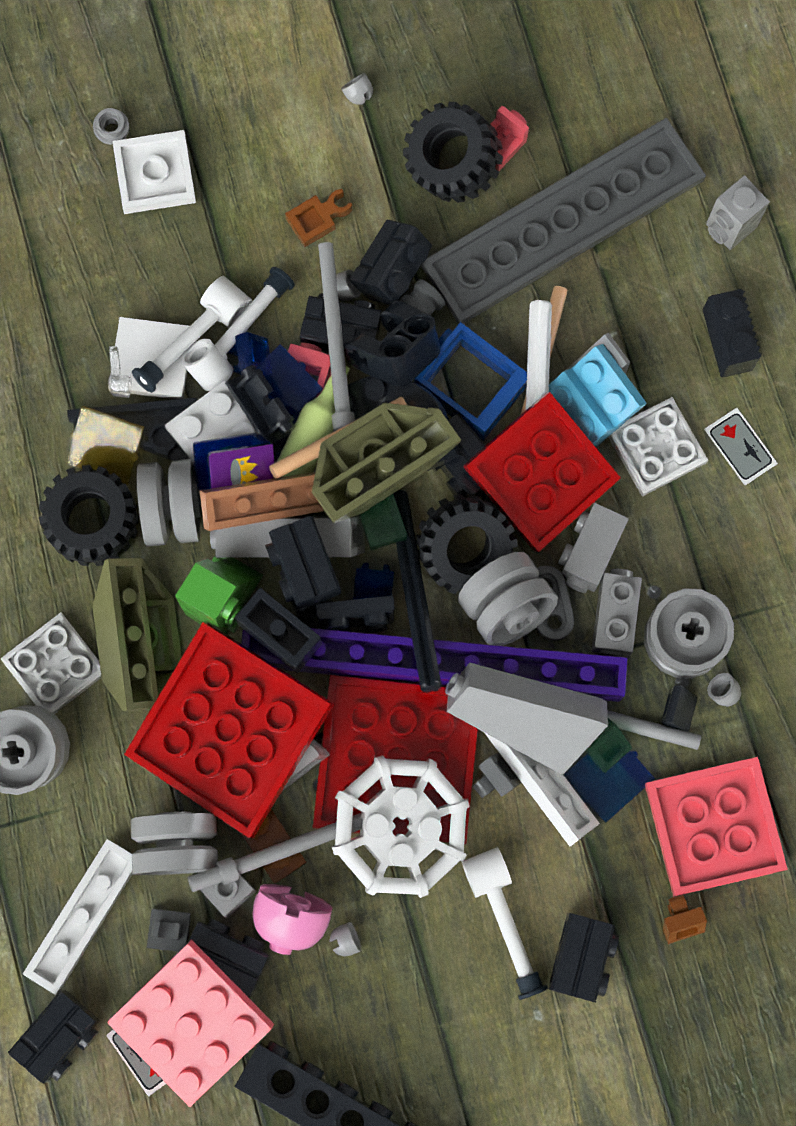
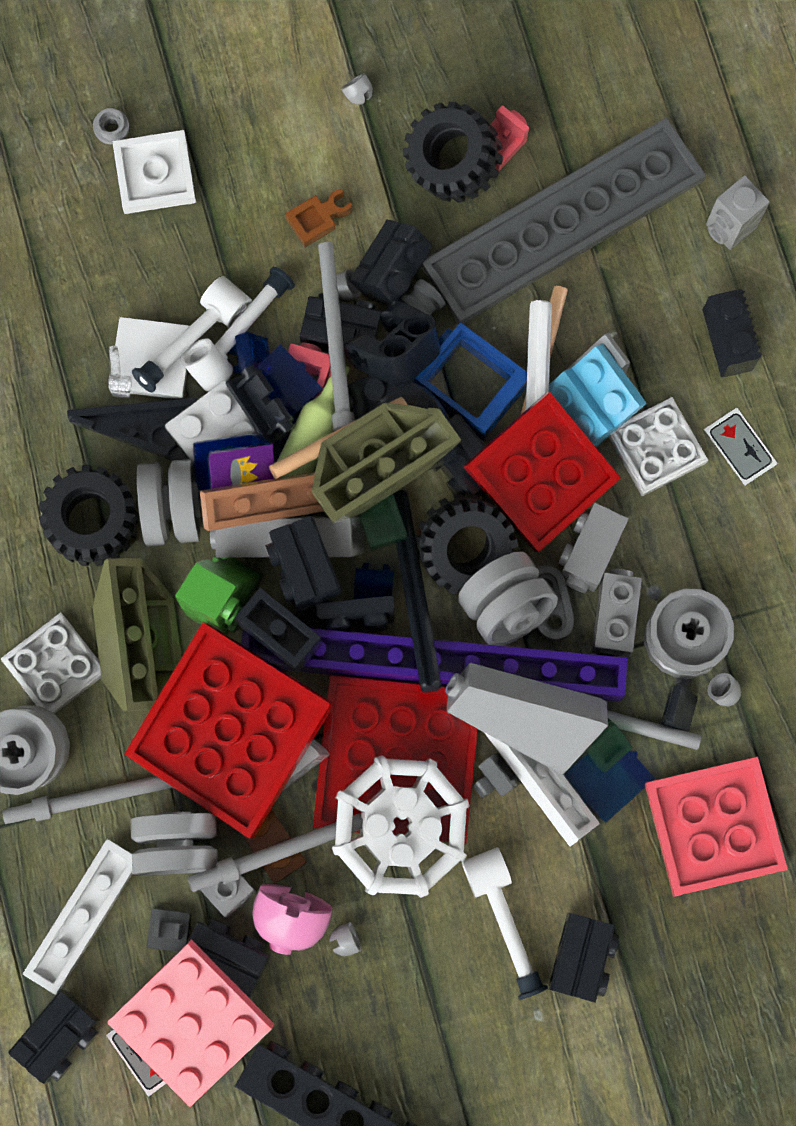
clear yellow piece [67,406,144,485] -> none
dark orange tile [663,895,707,944] -> none
none -> light grey bar [2,776,173,824]

